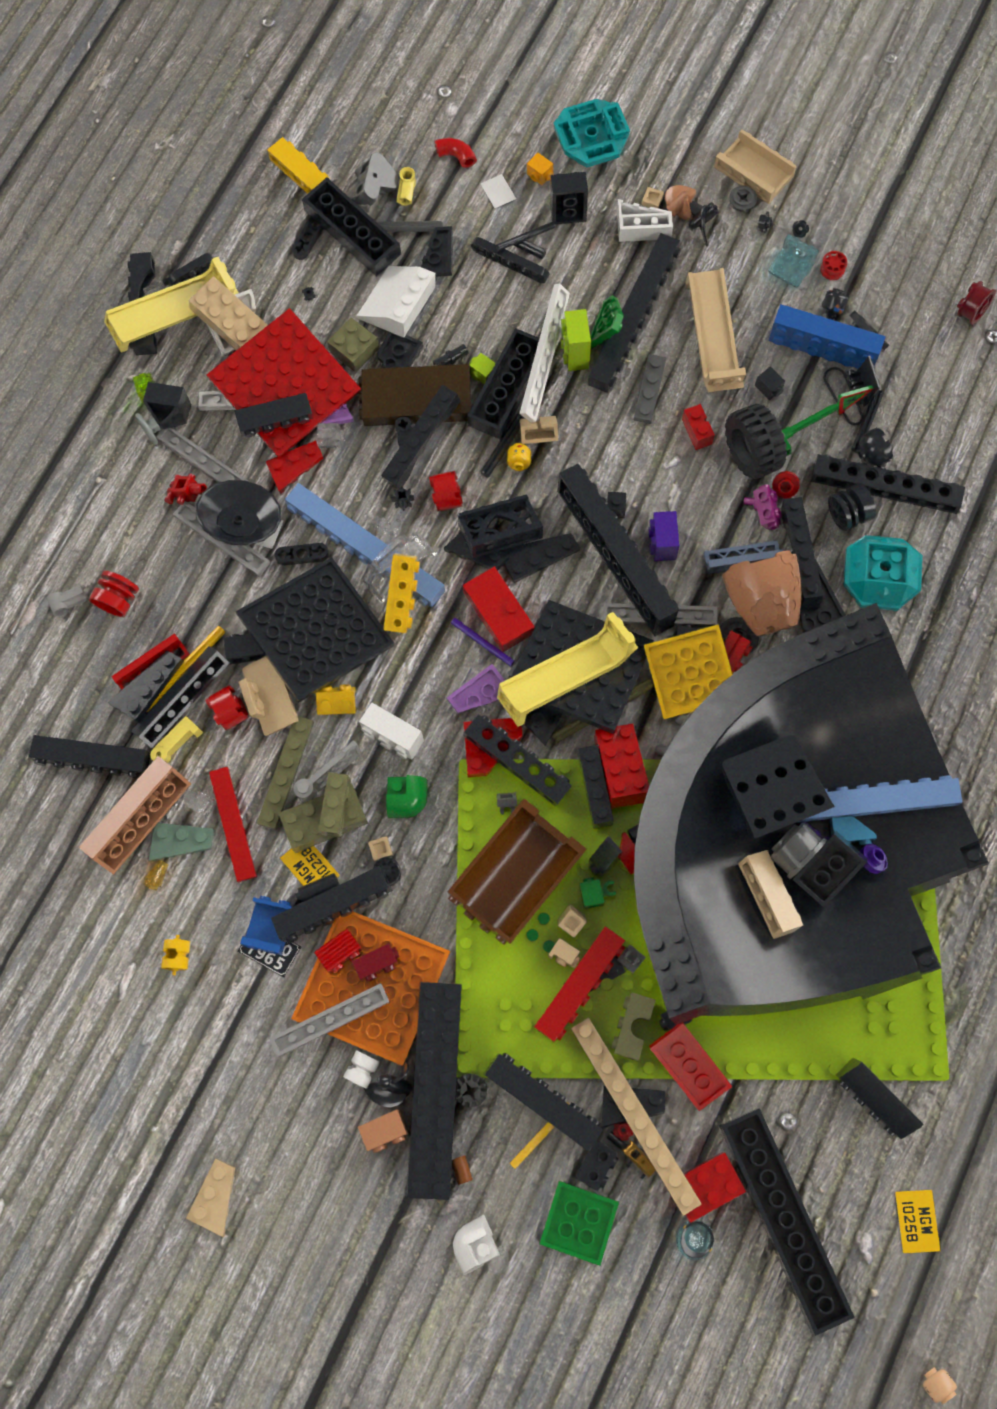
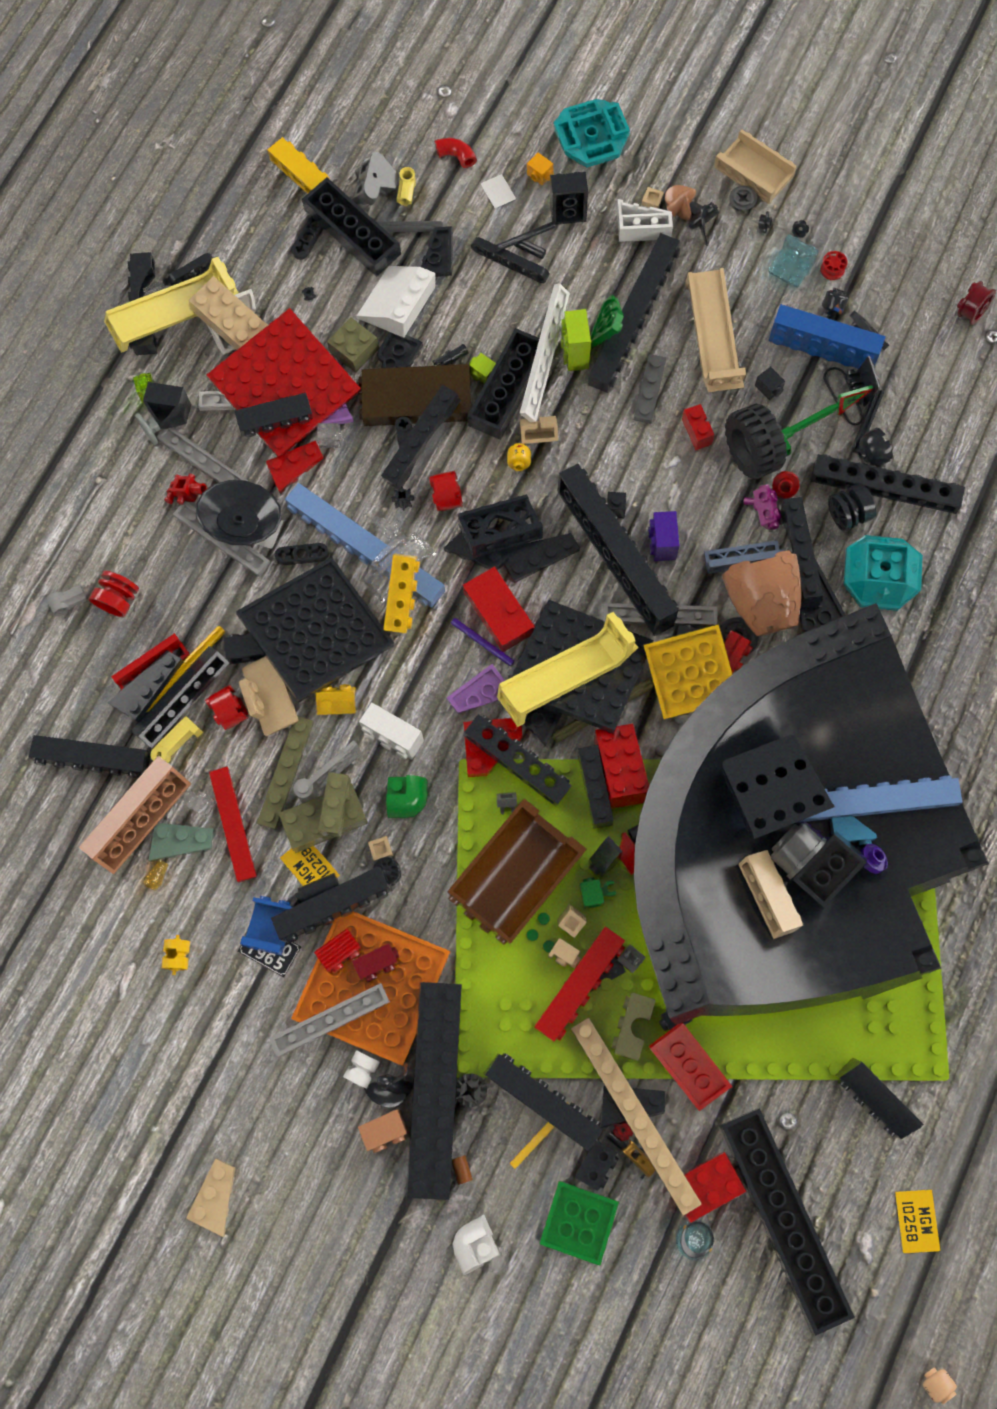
black axle [481,409,526,478] -> none

